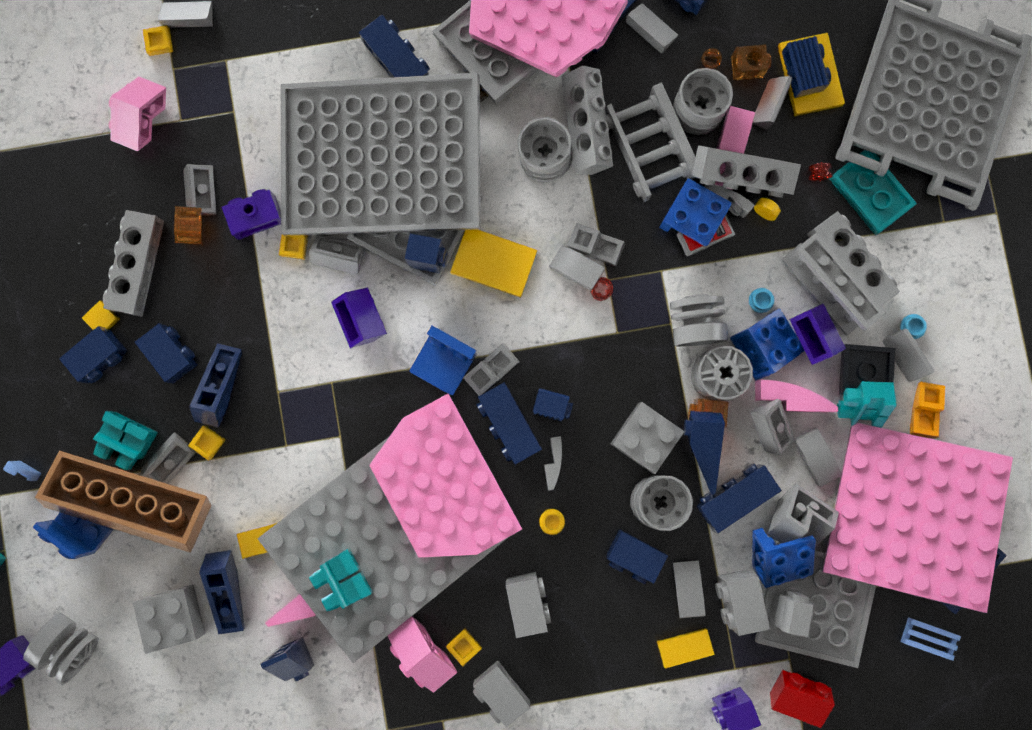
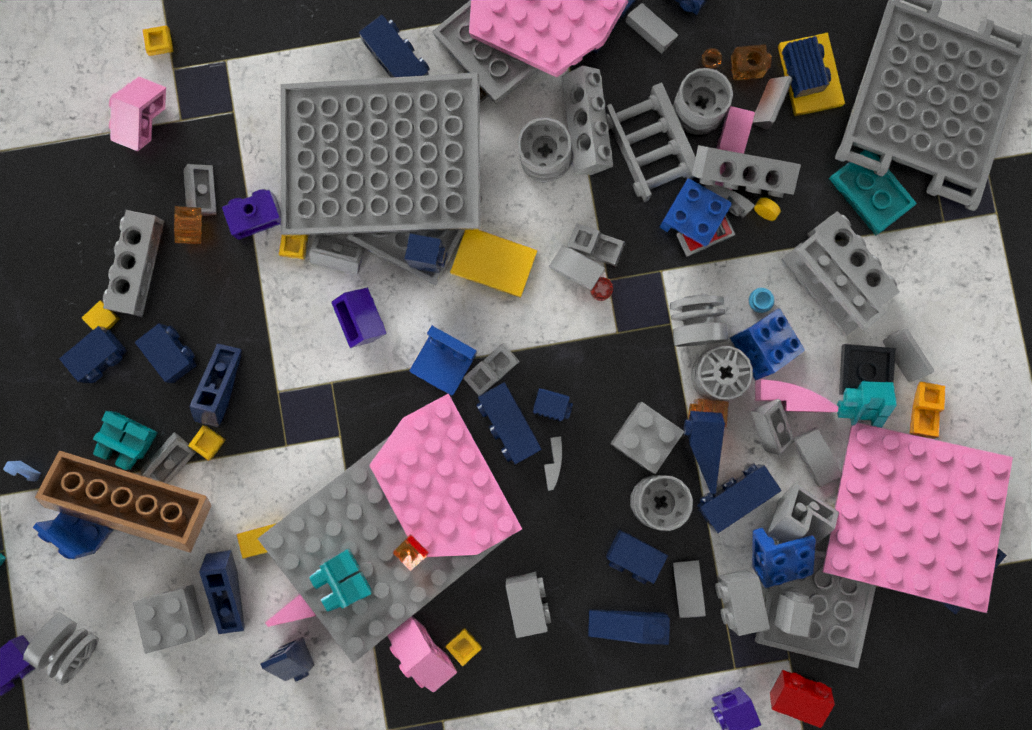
slope [158,1,213,28] -> none
light grey brick [473,661,530,727] -> none
yellow tile [539,509,565,535] -> none
yellow tile [657,628,714,668] -> none
dark purple brick [789,303,846,365] -> none
clear red bush [808,163,833,181] -> none
medium azure plate [900,314,927,339] -> none
light blue tile [900,617,961,661] -> none
none -> clear orange plate [393,534,429,571]
none -> dark blue slope [588,610,670,645]

